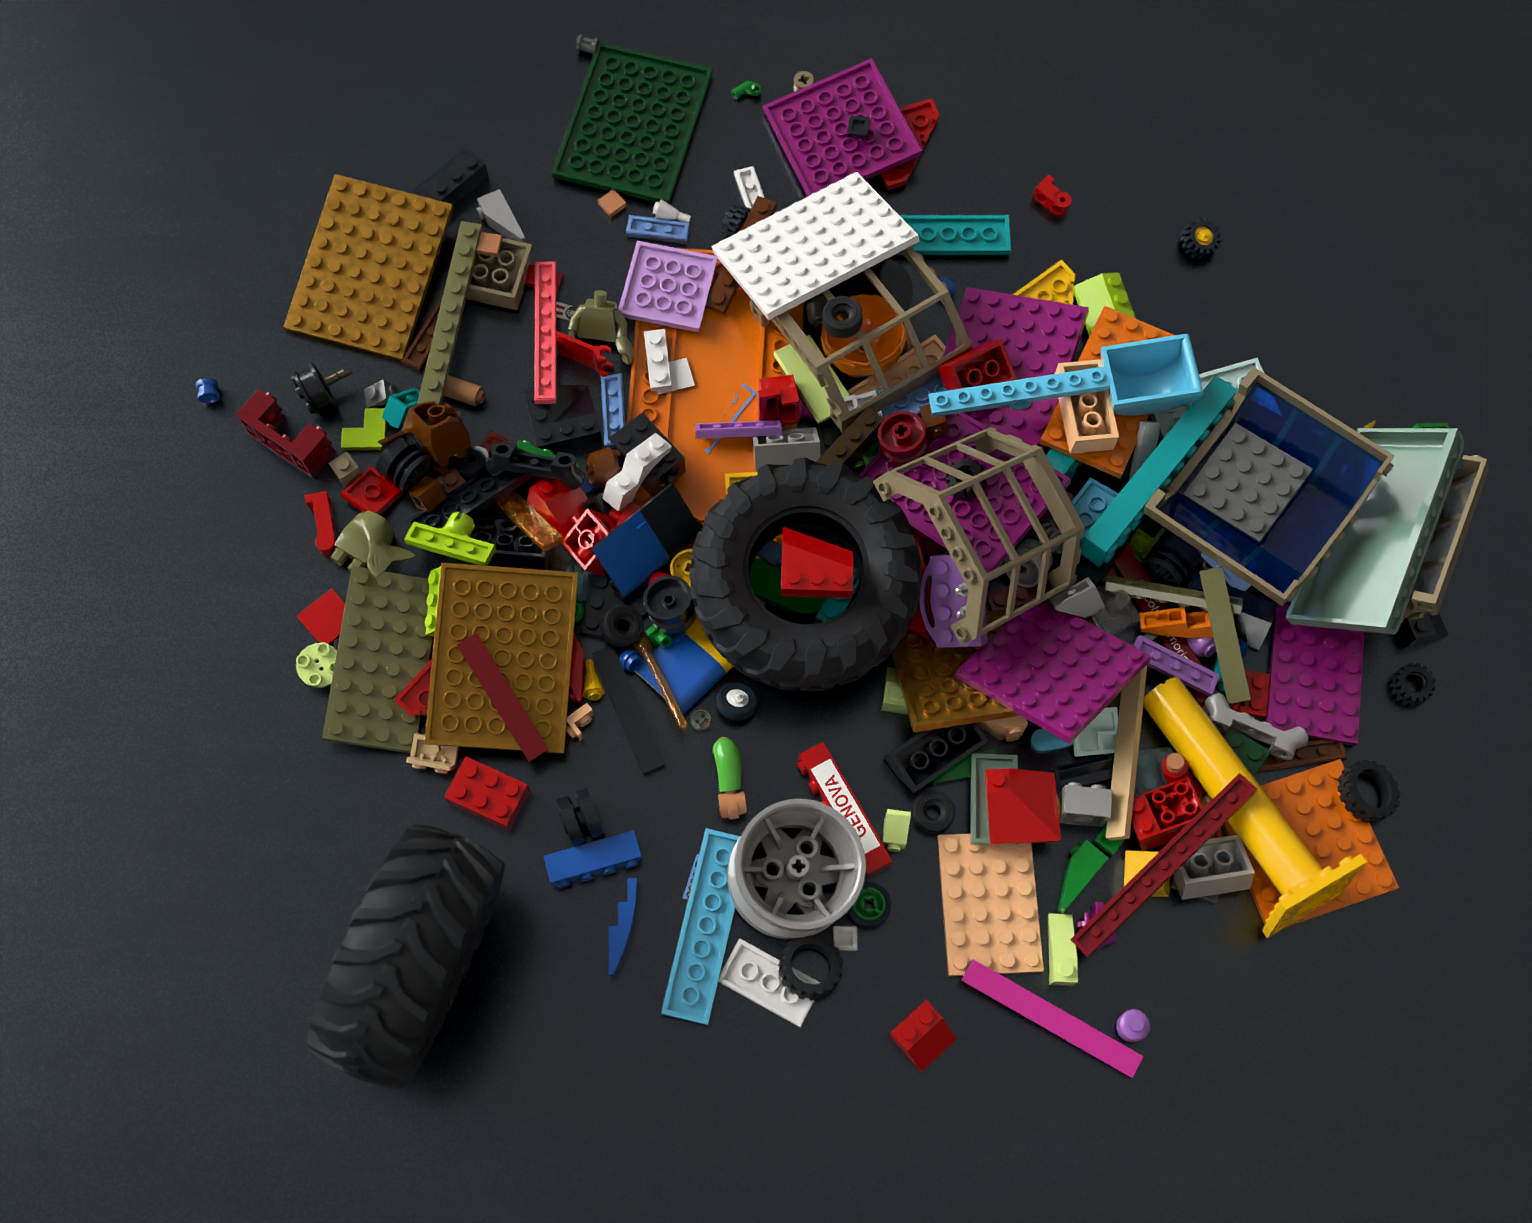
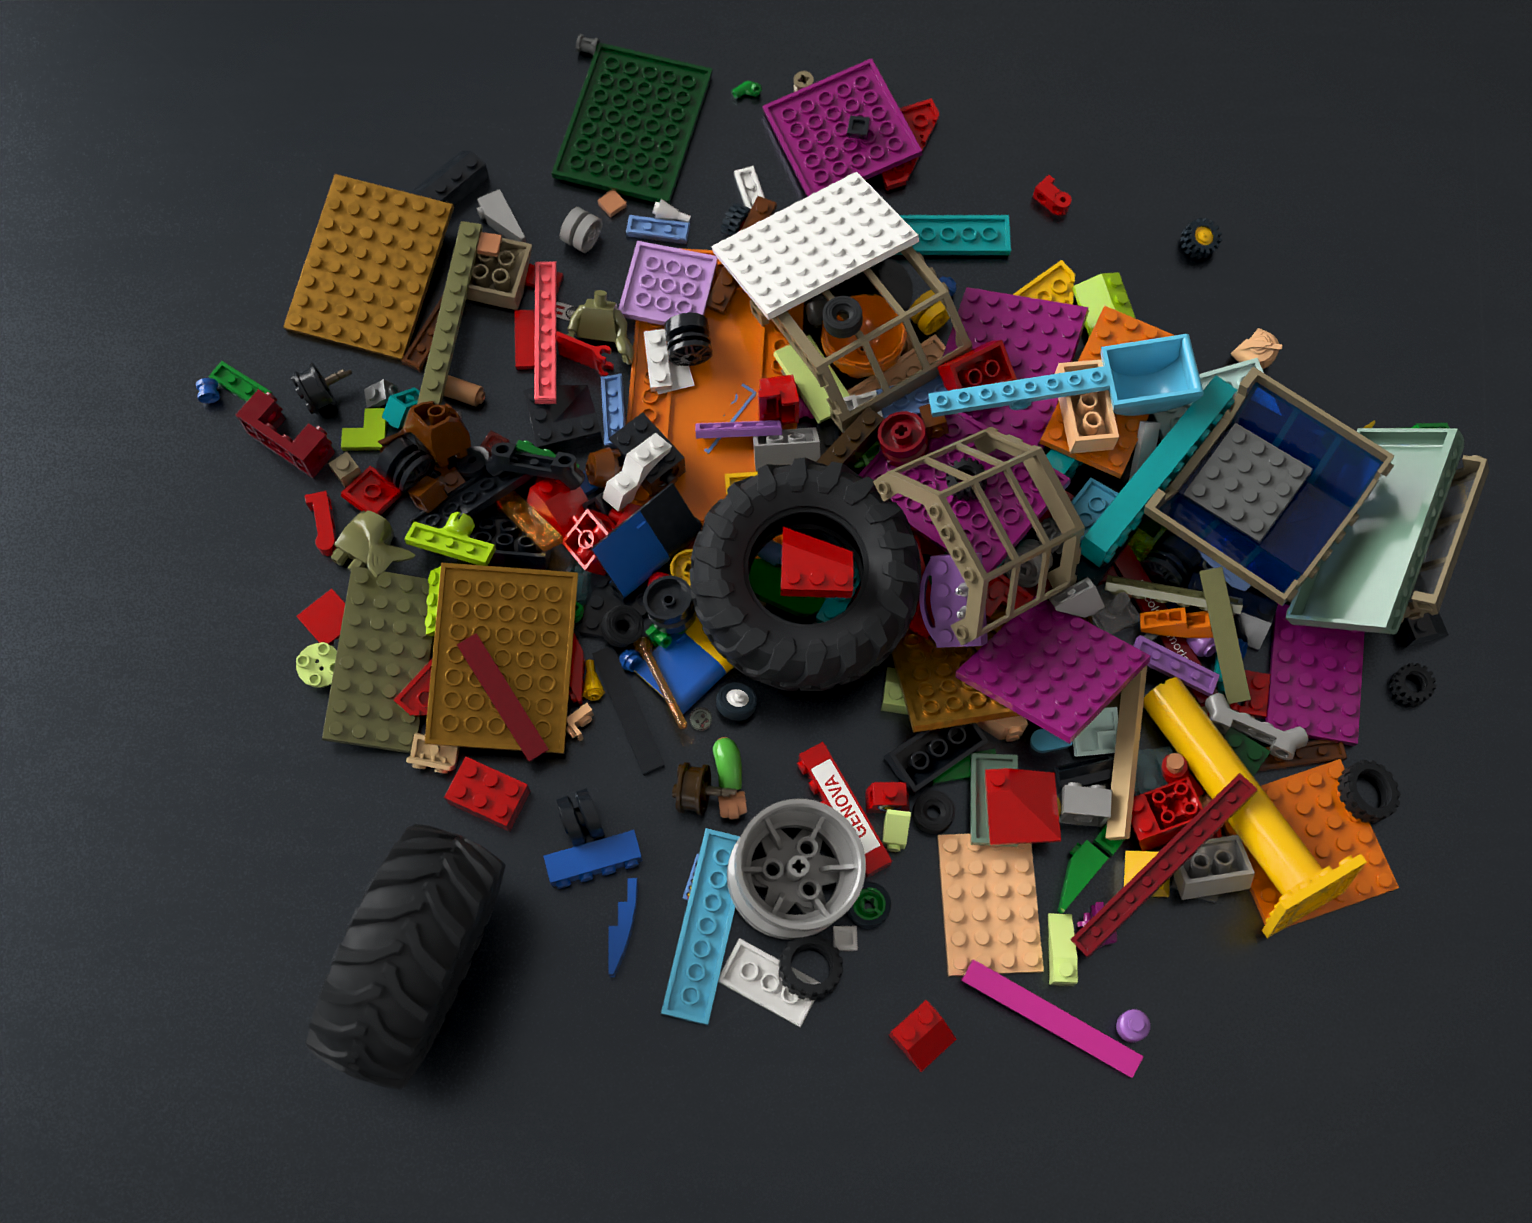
none -> green tile [208,361,273,402]
none -> red tile [515,309,535,370]
none -> light grey wheel [560,207,602,253]
none -> black wheel [664,312,713,366]
none -> dark brown wheel [672,762,737,815]
none -> red torso [865,782,910,813]
none -> yellow wheel [909,290,950,335]
none -> red plate [985,574,1034,620]
none -> light nougat helmet [1231,328,1283,370]

